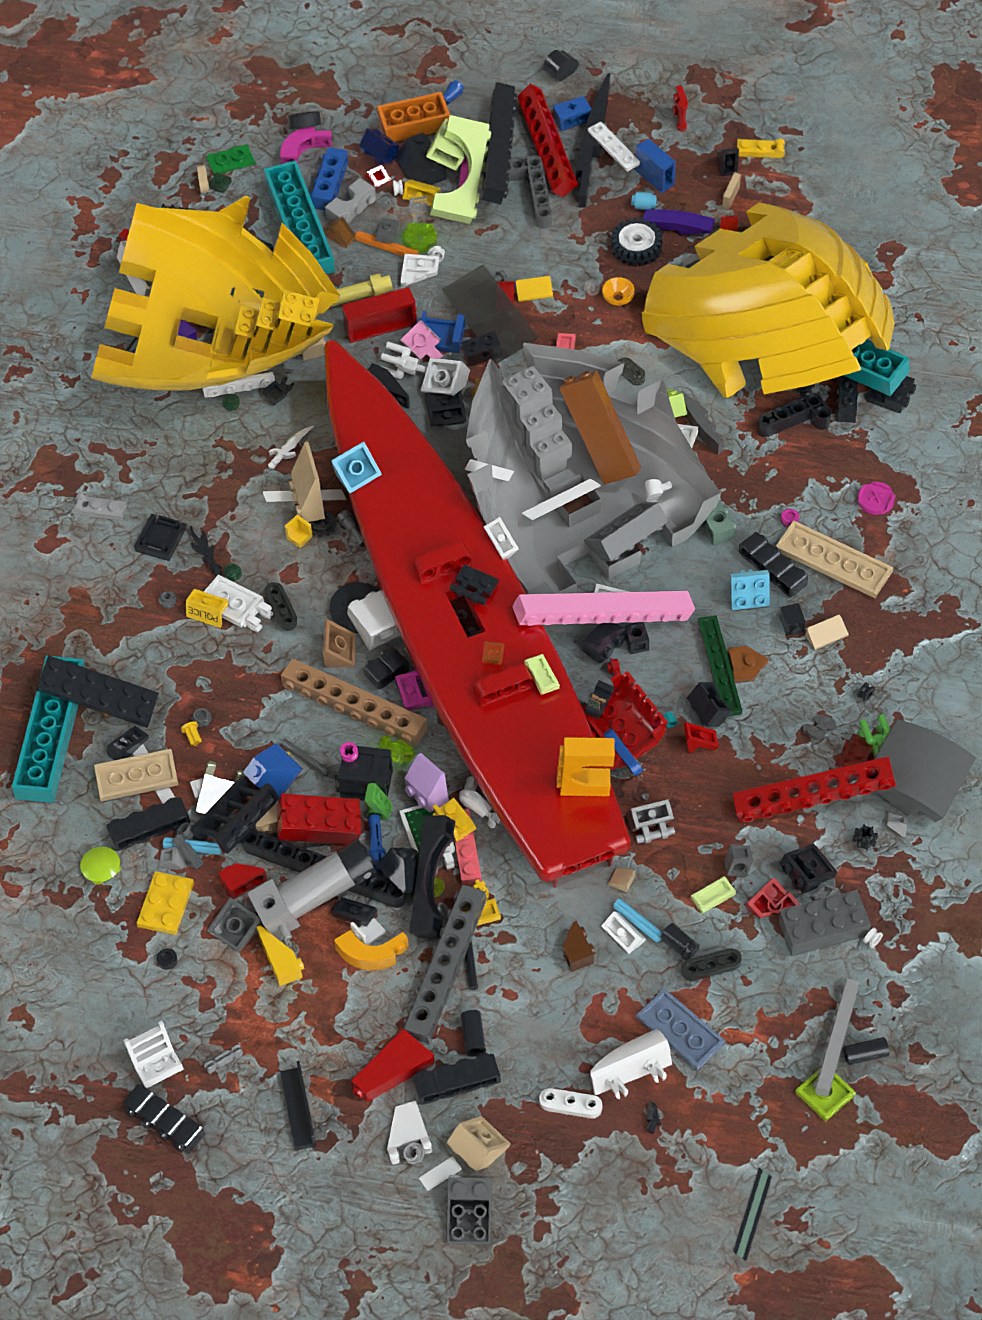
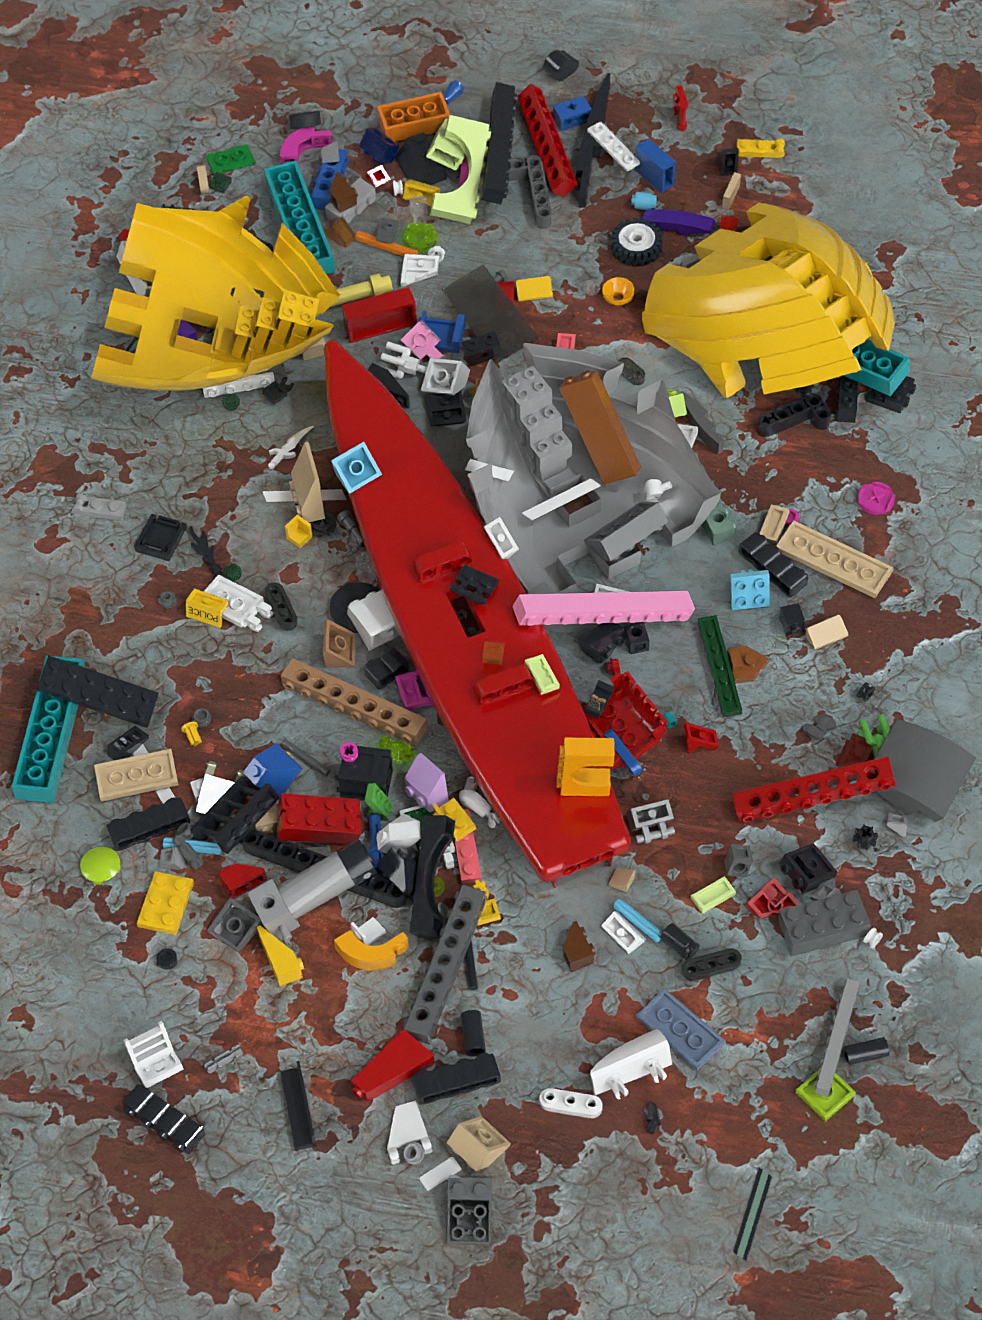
black plate [331,897,377,927] -> none
black brick [687,682,731,727] -> none
none -> light grey slope [321,141,339,163]
none -> reddish brown slope [330,172,358,213]
none -> white slope [376,814,421,853]
none -> tan tile [760,505,790,544]

